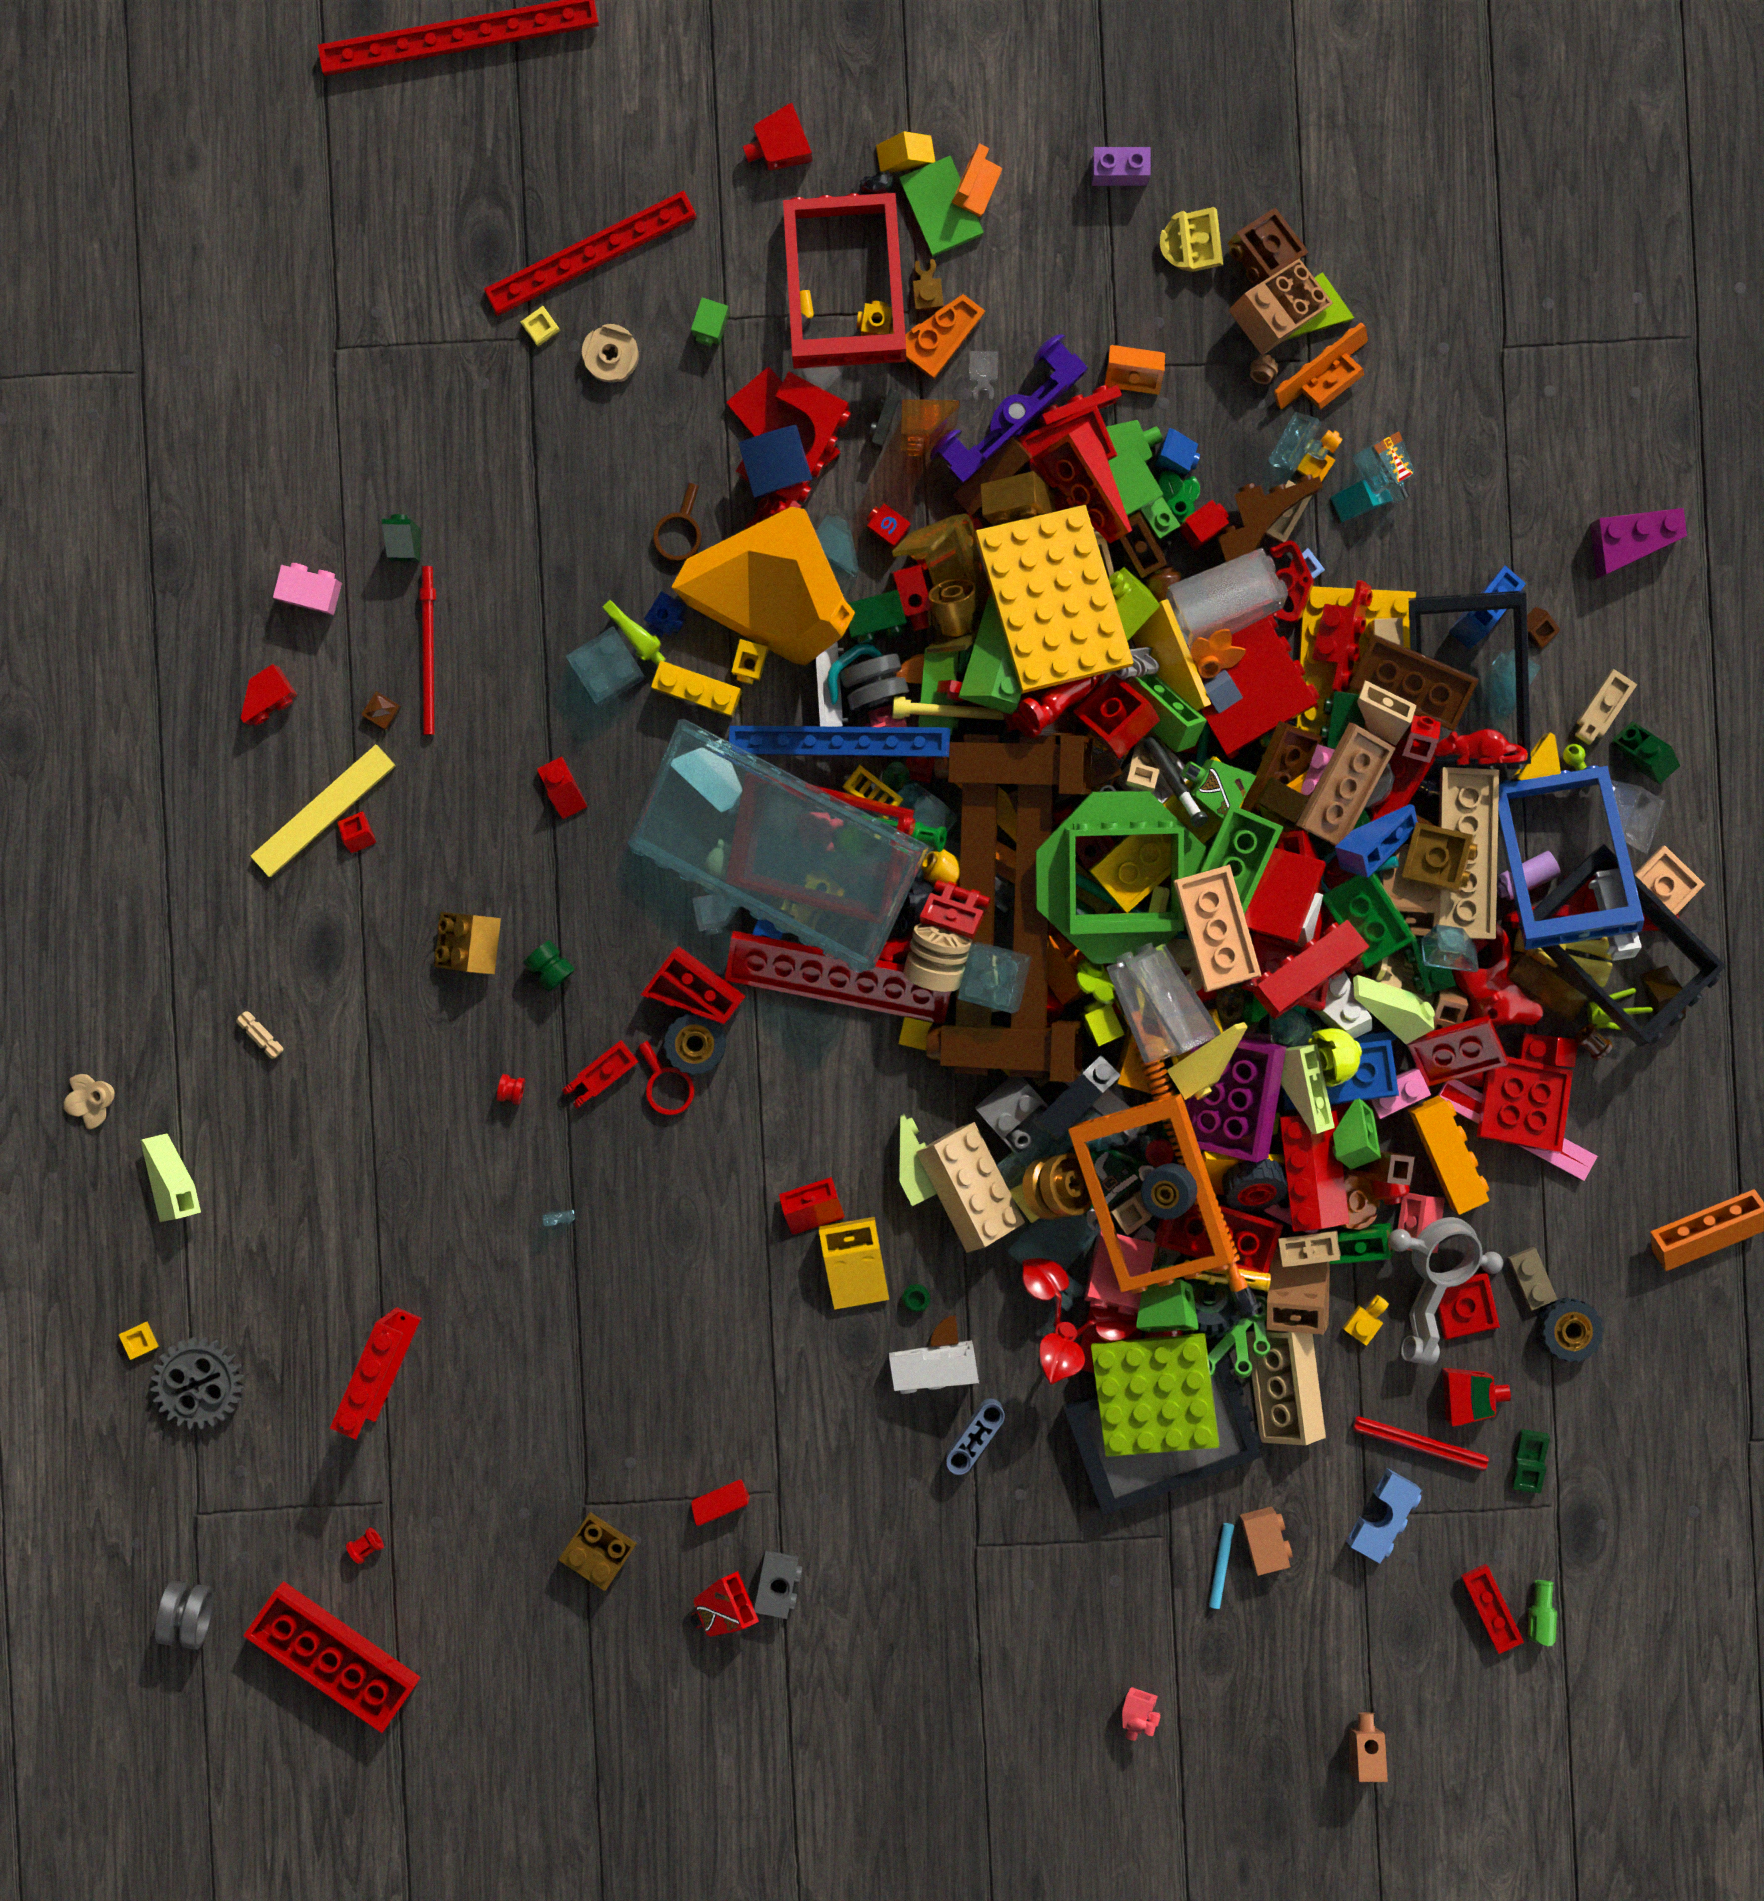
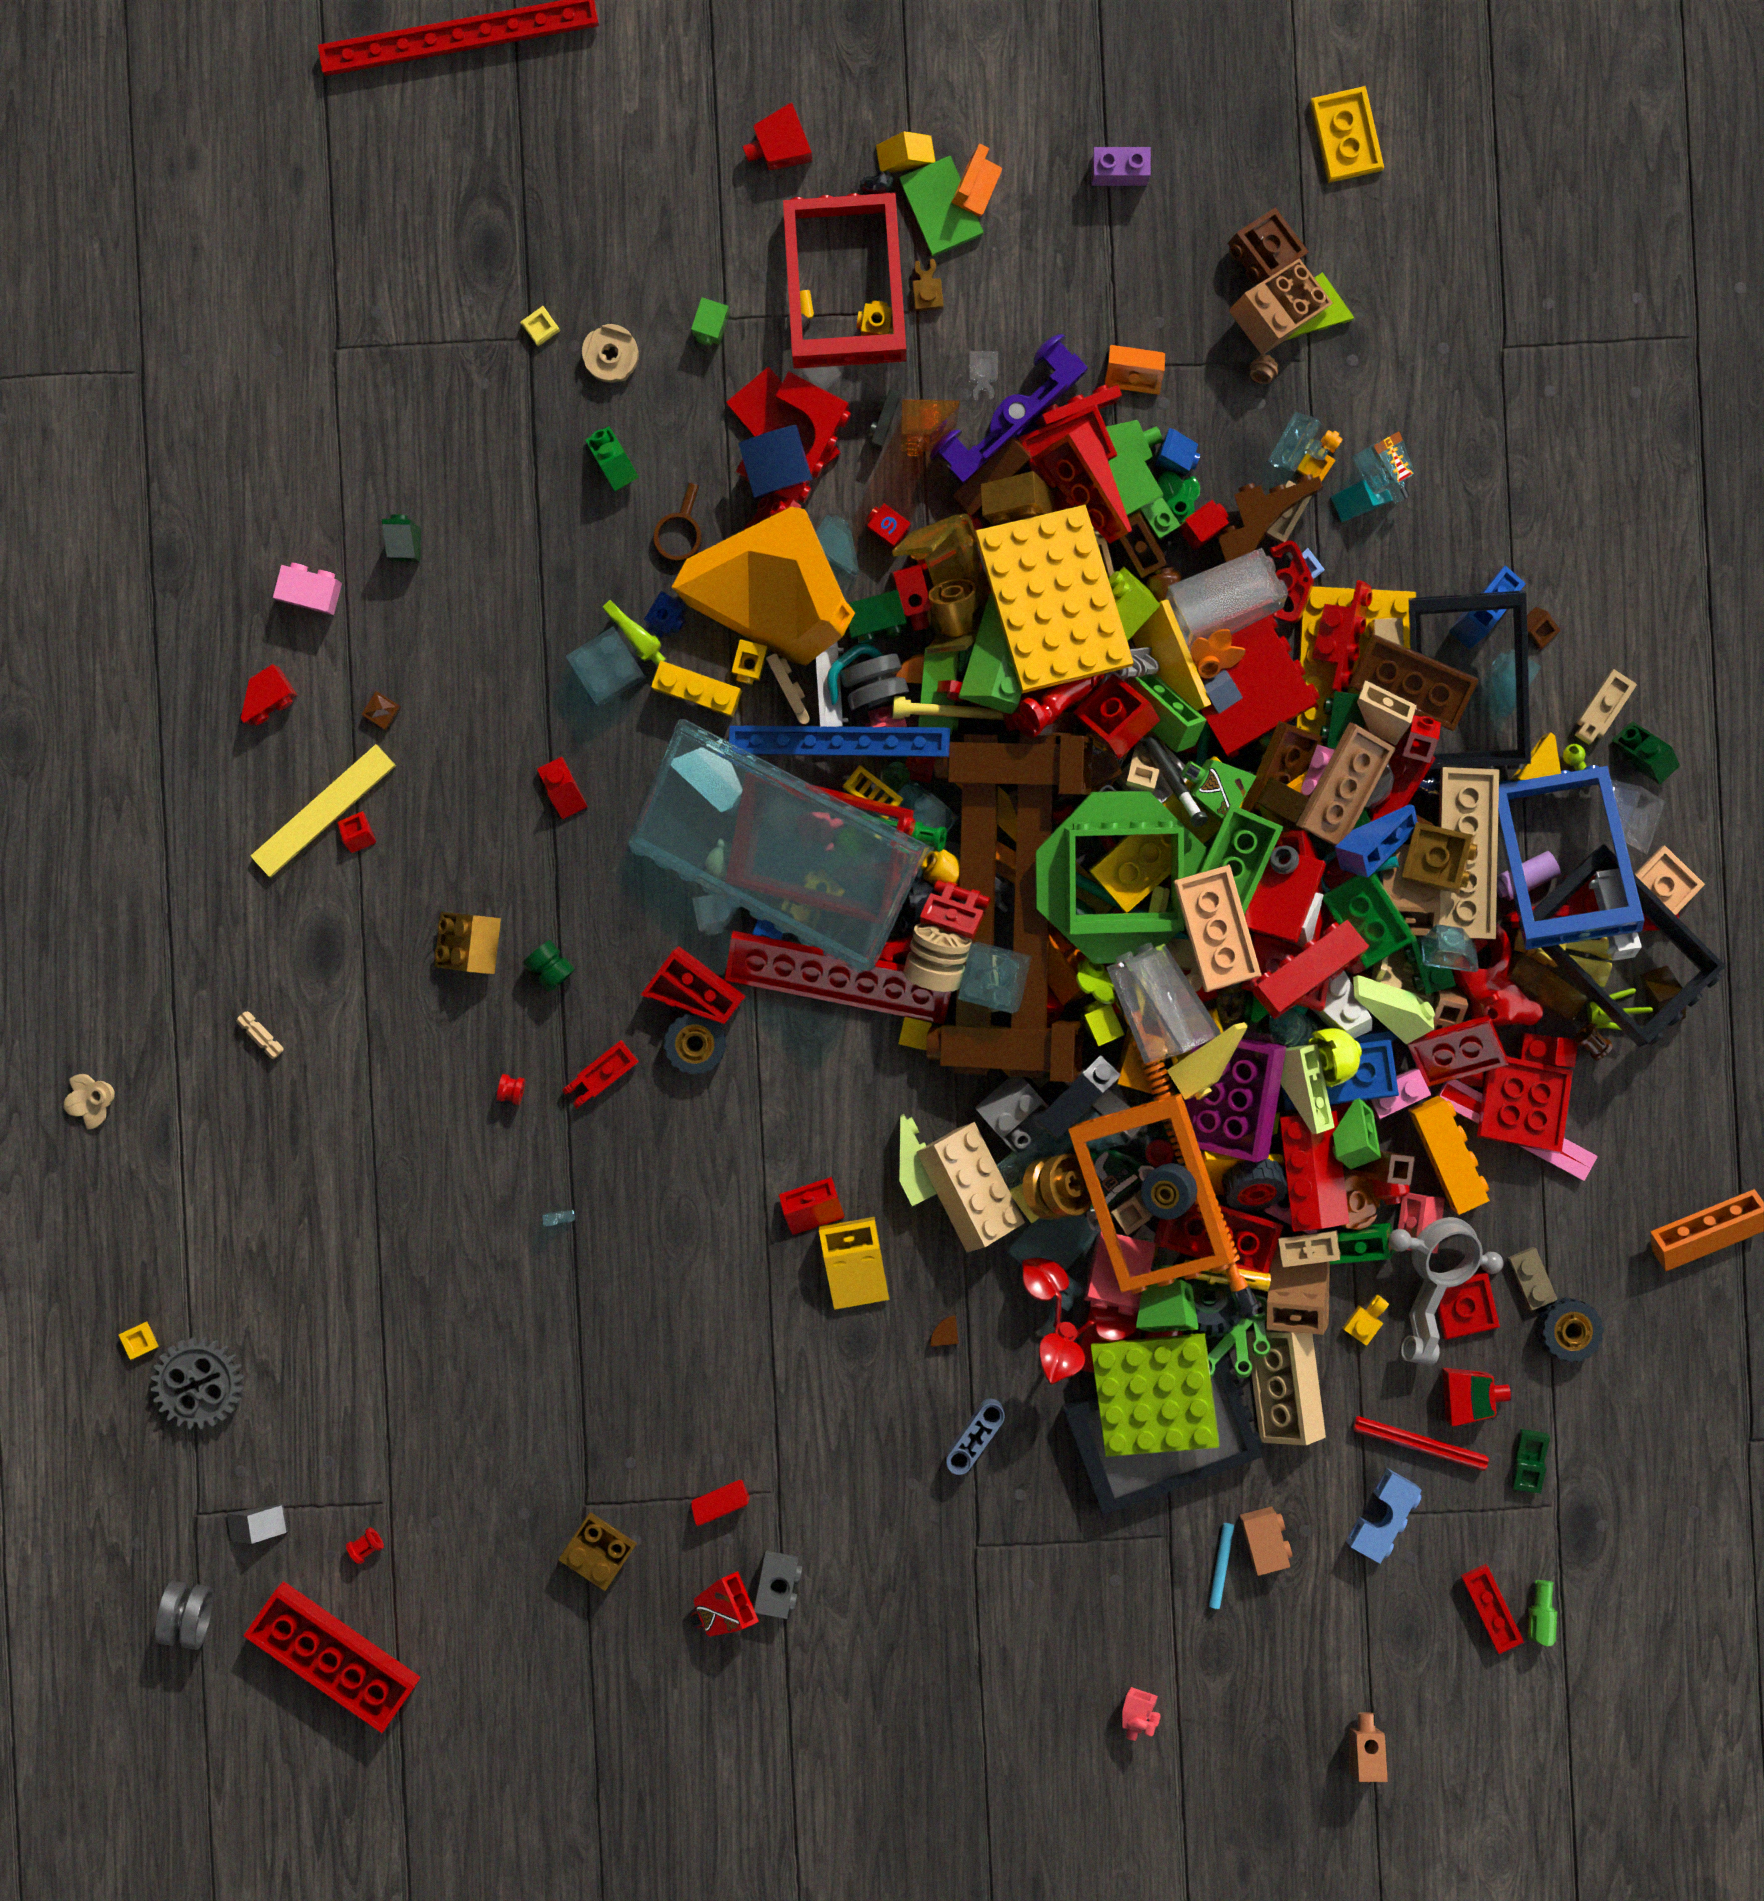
yellowish green slope [140,1134,201,1222] -> none
red panel [330,1307,422,1440] -> none
red bar [419,566,436,735] -> none
red tile [484,190,697,316] -> none
red piece [638,1041,695,1115] -> none
white wedge [889,1340,979,1394] -> none
dark green plate [902,1284,930,1312] -> none
orange wing [905,294,985,380] -> none
red brick [1075,836,1109,870] -> none
light yellow slope [1160,207,1223,272] -> none
orange bracket [1274,323,1368,410] -> none
red animal [1433,729,1528,765] -> none
magenta wedge [1590,508,1687,579] -> none
none -> flat silver slope [227,1504,288,1544]
none -> green slope [585,426,639,491]
none -> tan hinge [766,653,810,725]
none -> dark grey plate [1270,846,1299,874]
none -> yellow tile [1310,86,1384,183]

